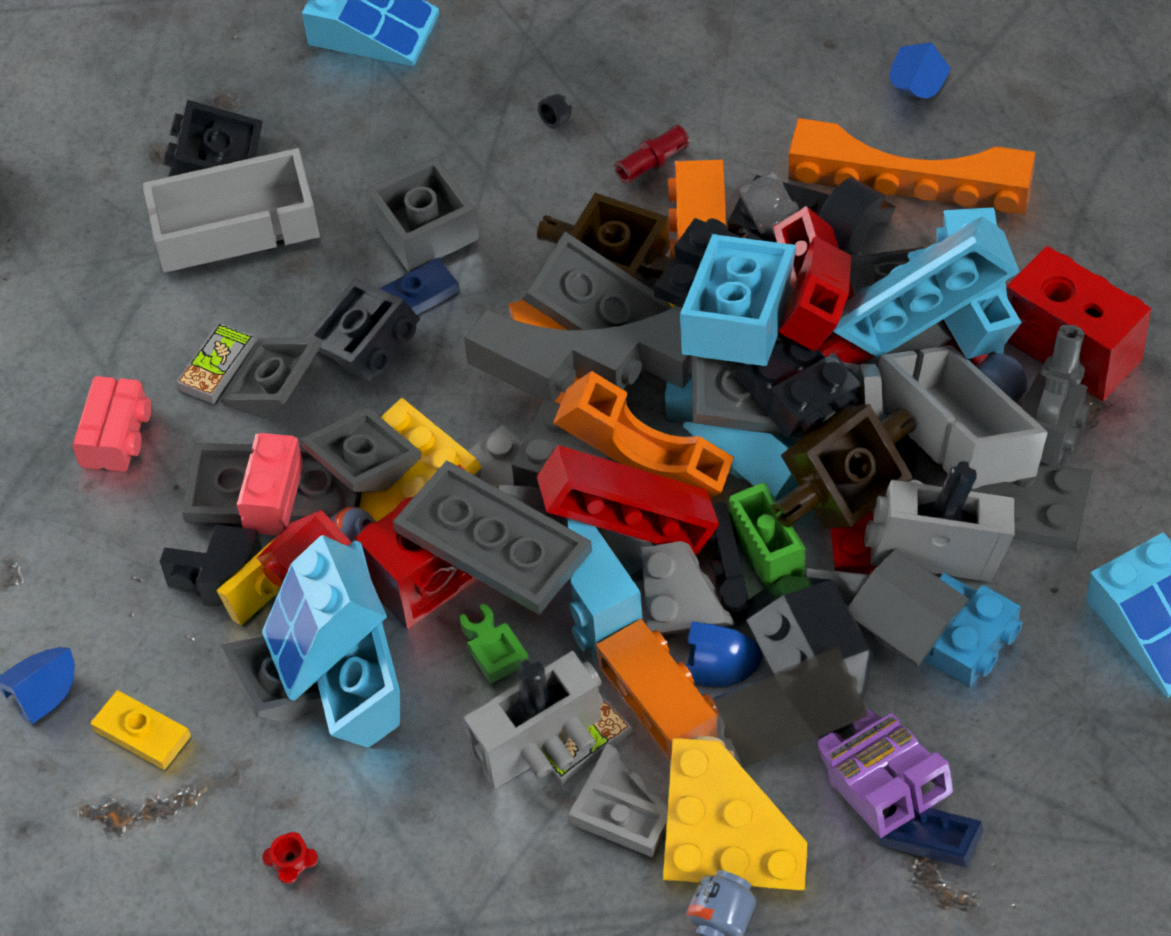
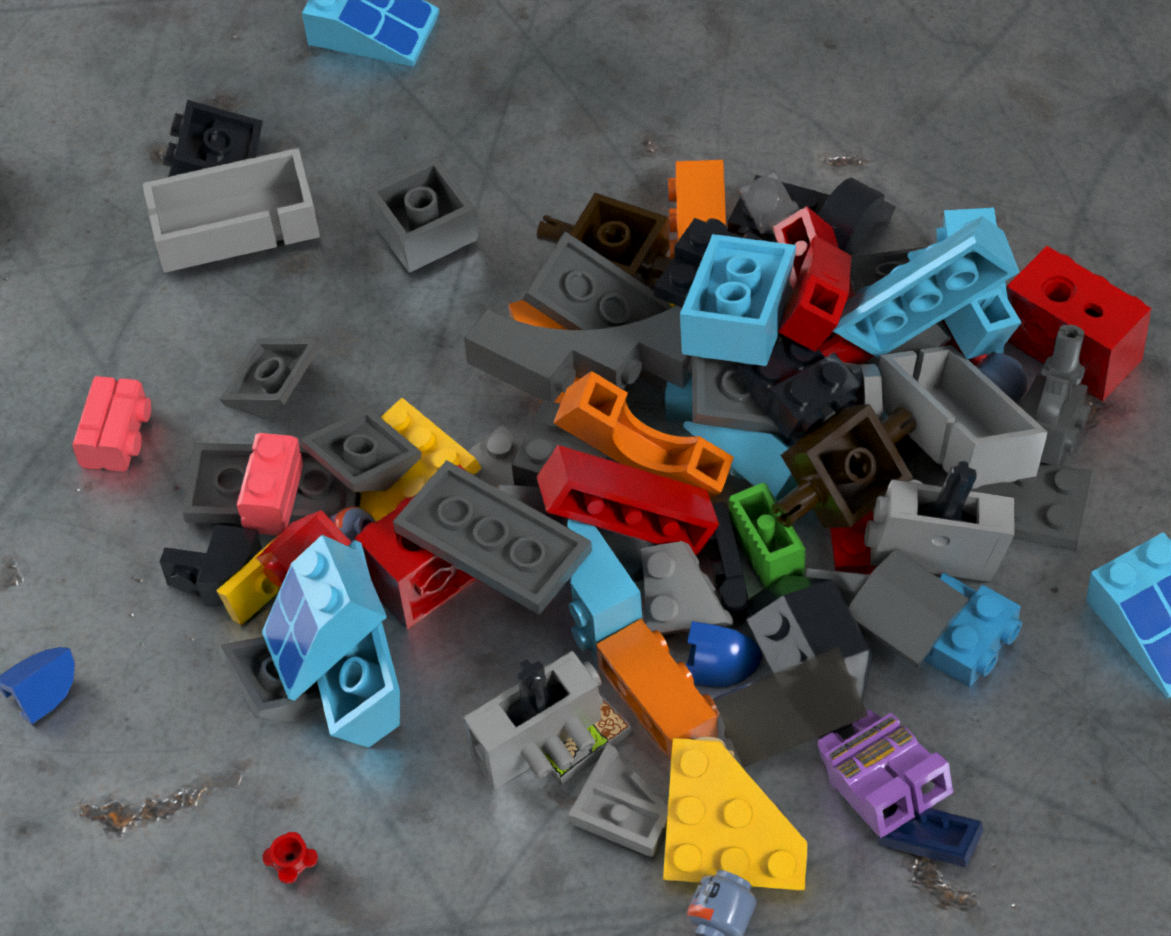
yellow plate [90,690,191,770] -> none
tile [176,323,255,405] -> none
black plate [305,278,420,382] -> none
dark blue plate [379,258,460,315] -> none
bright green plate [459,604,529,684] -> none
black hinge [538,94,572,129] -> none
dark red pin [614,125,690,185] -> none
orange arch [788,118,1036,215] -> none
blue brick [889,42,951,99] -> none

